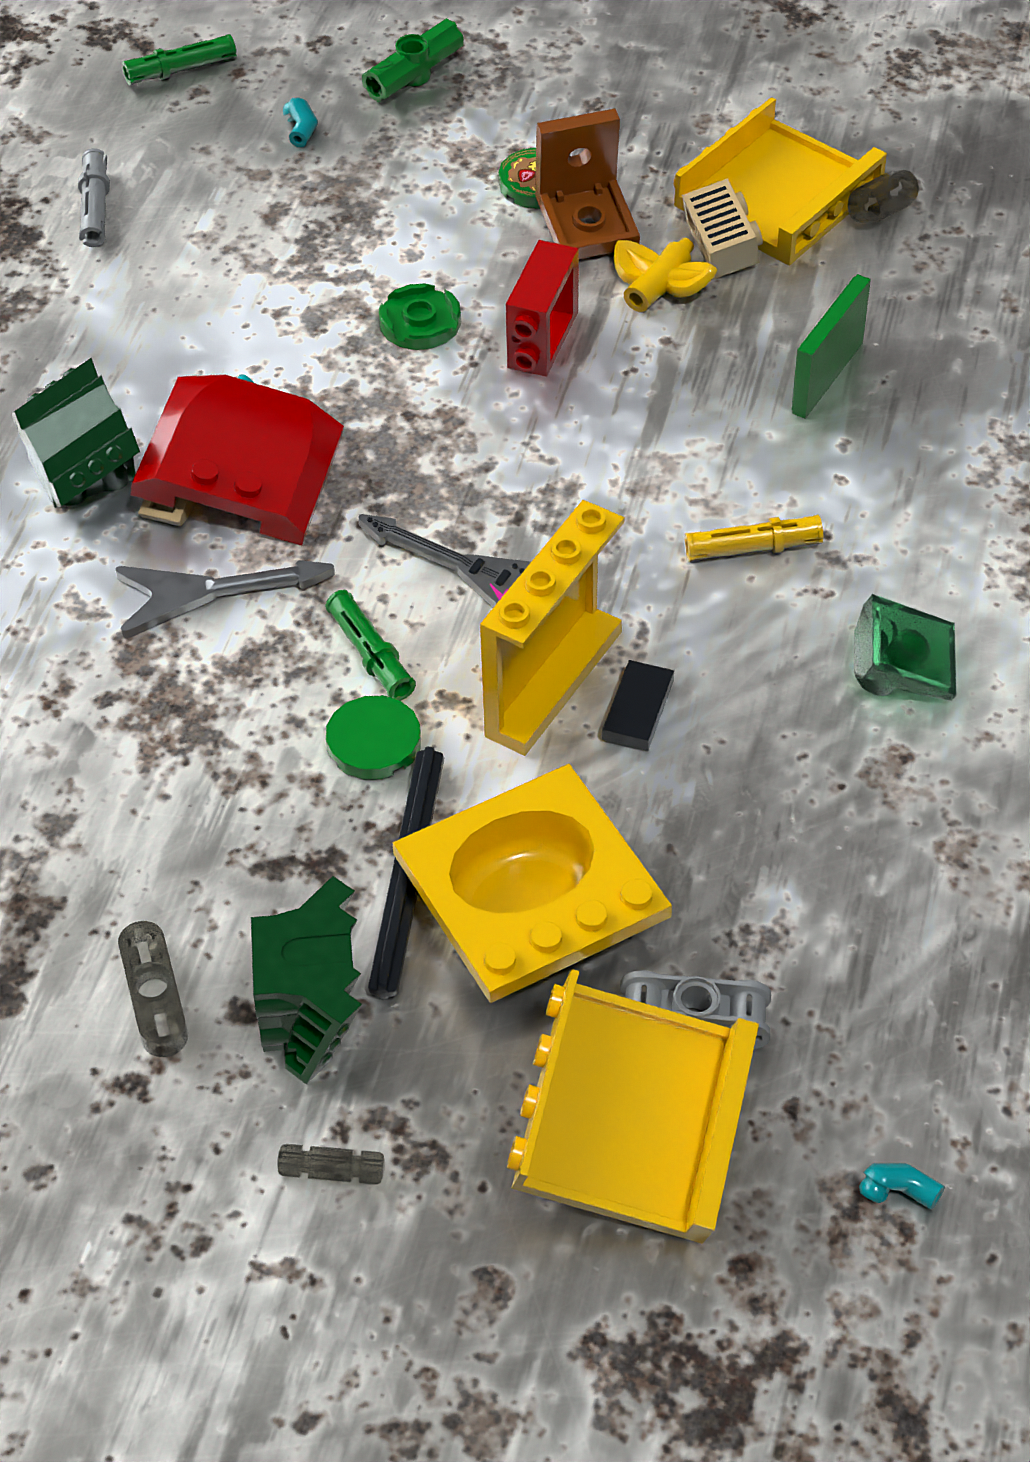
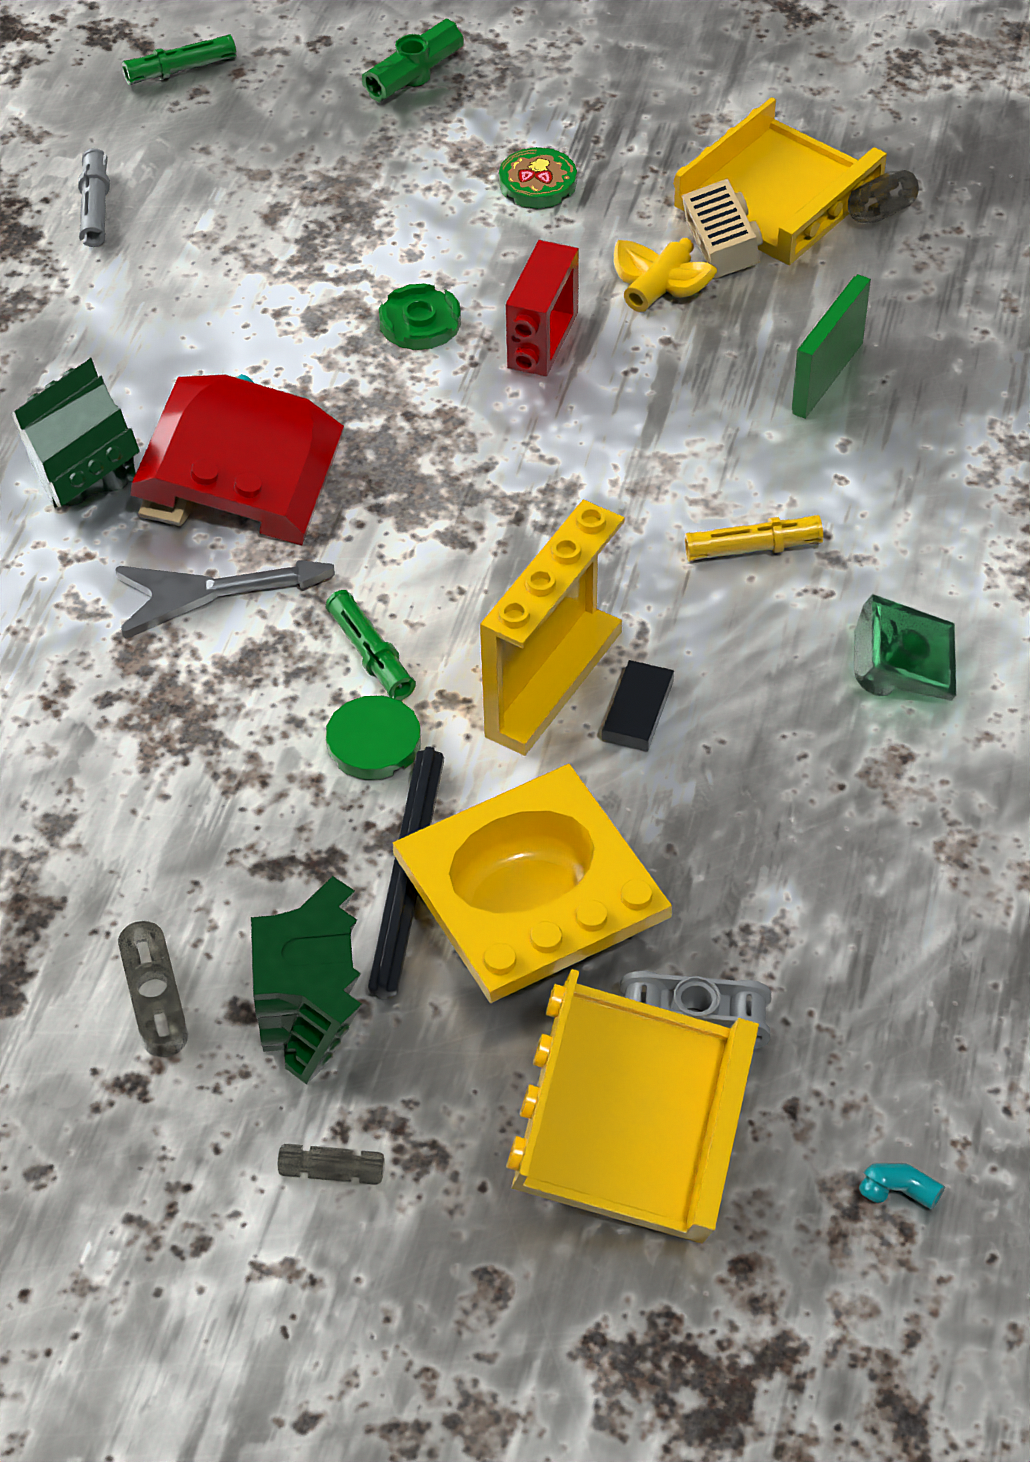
teal arm [283,97,318,148] -> none
flat silver piece [358,514,531,608] -> none
dark orange bracket [535,108,640,259] -> none

